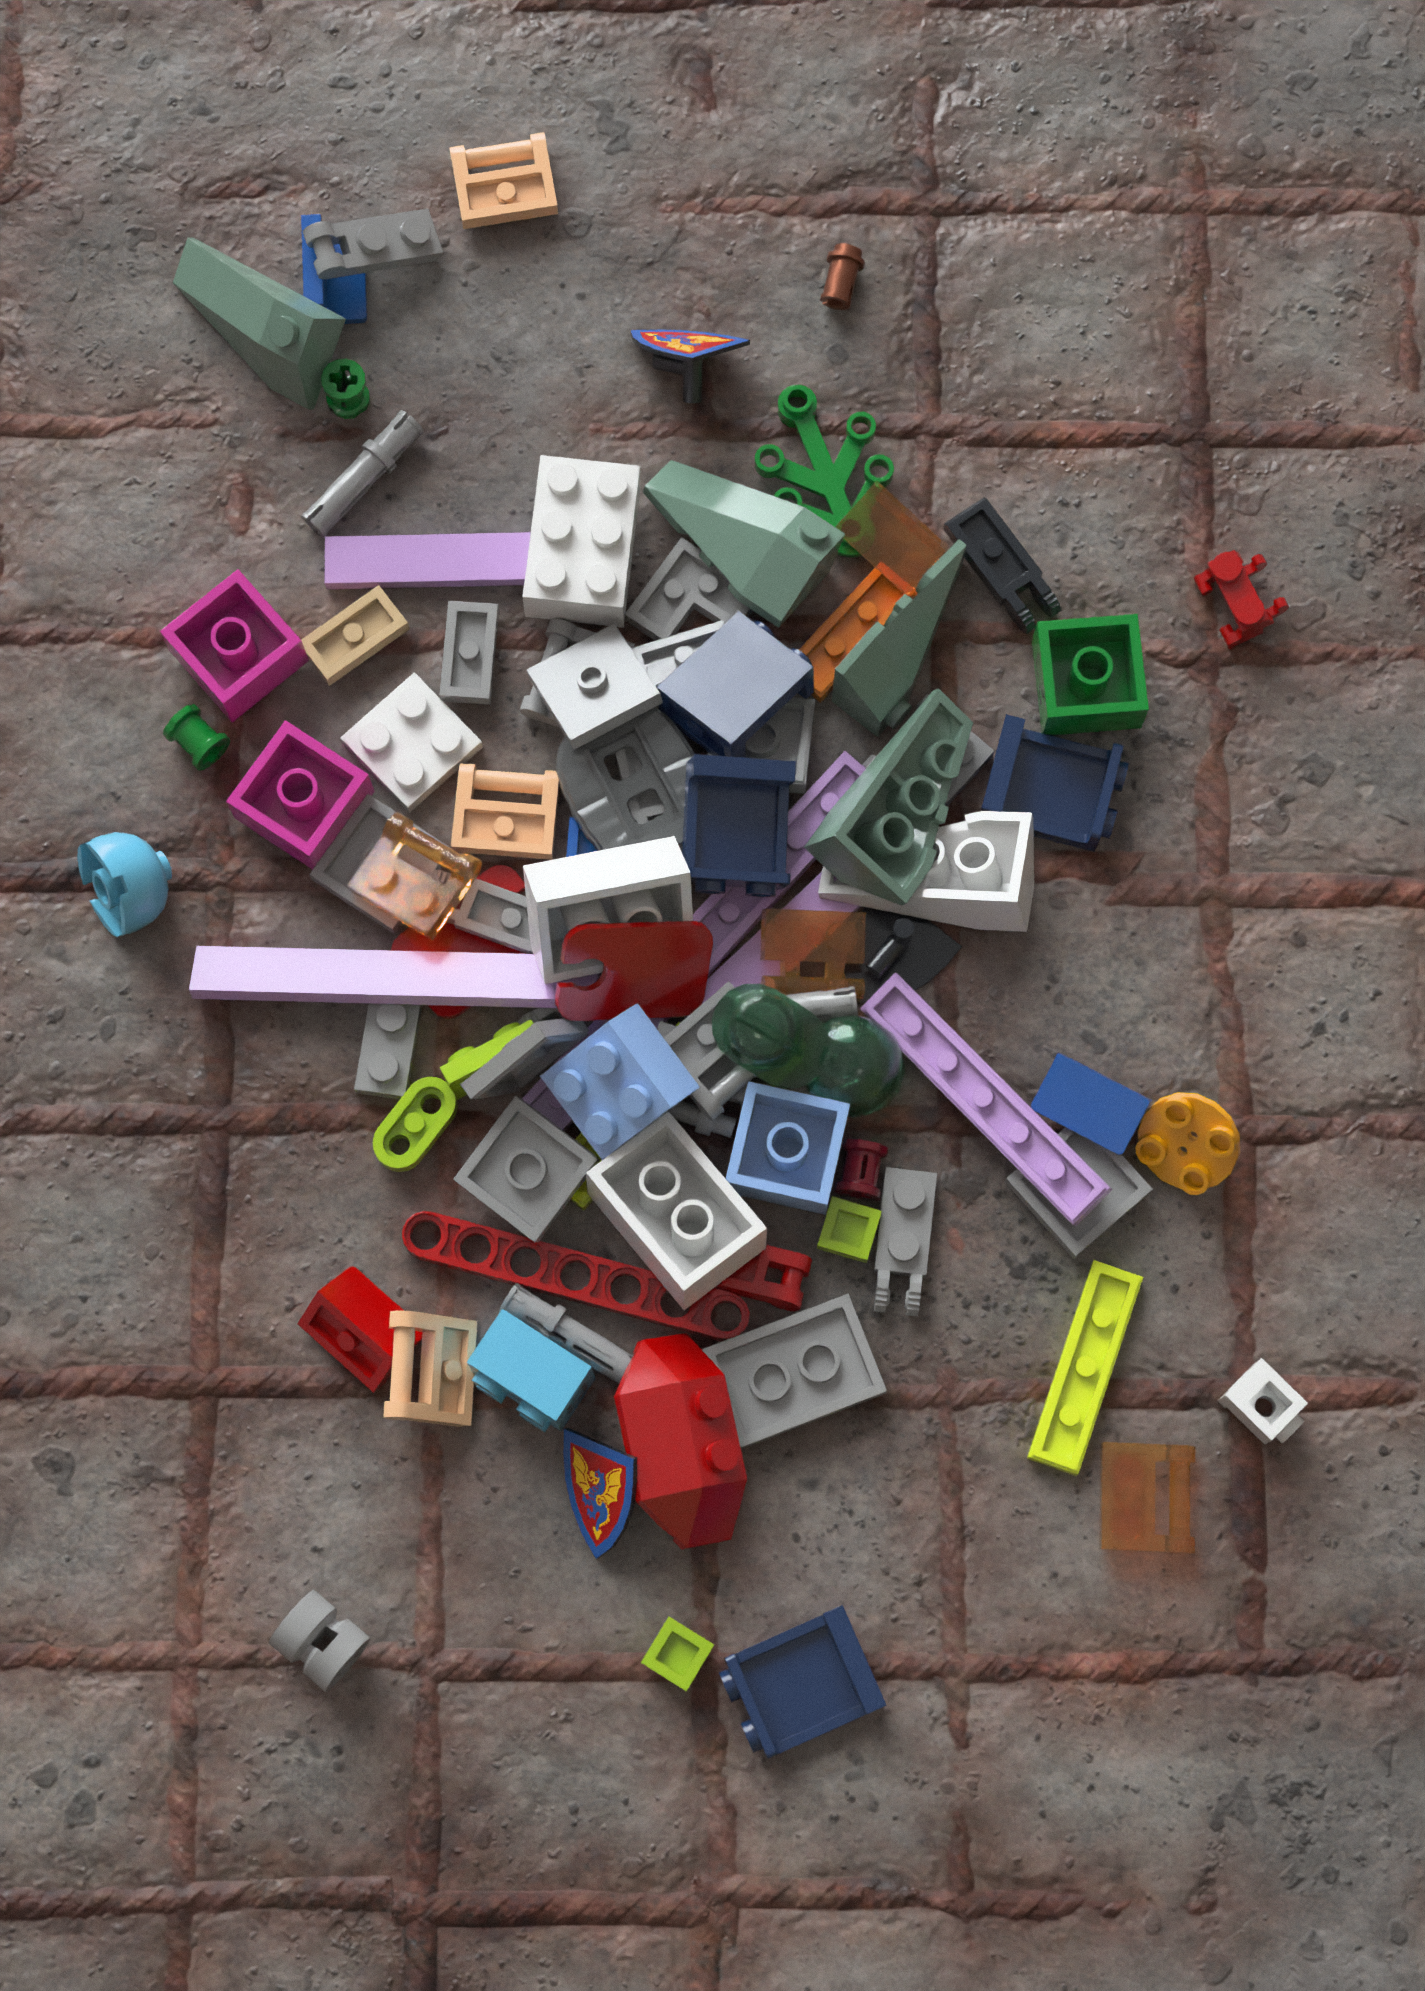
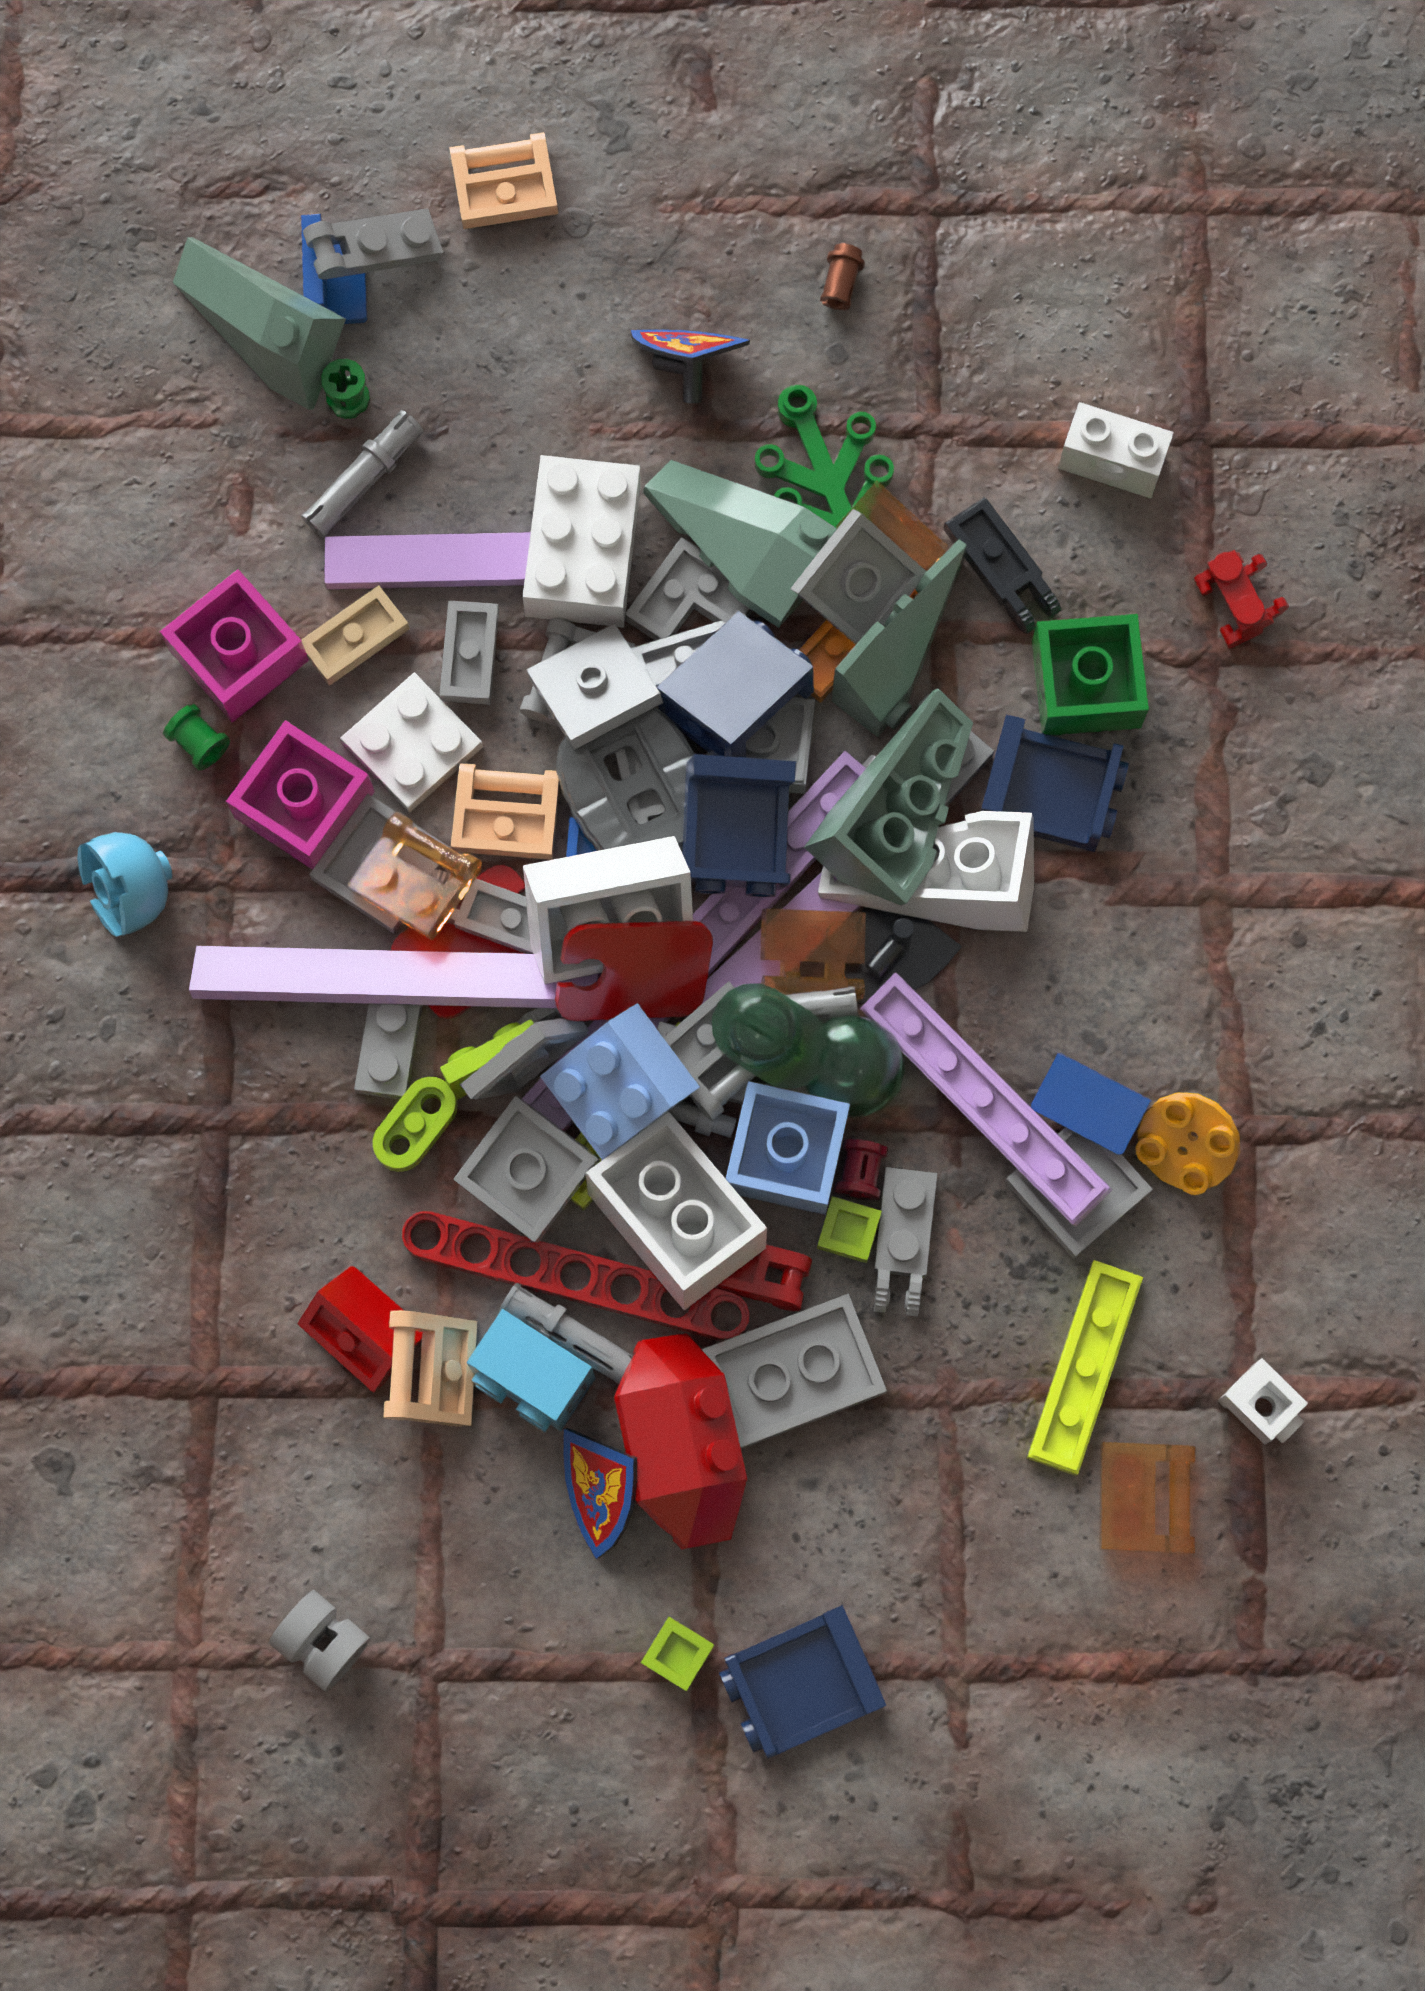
none -> light grey plate [790,509,927,645]
none -> white brick [1058,402,1174,498]

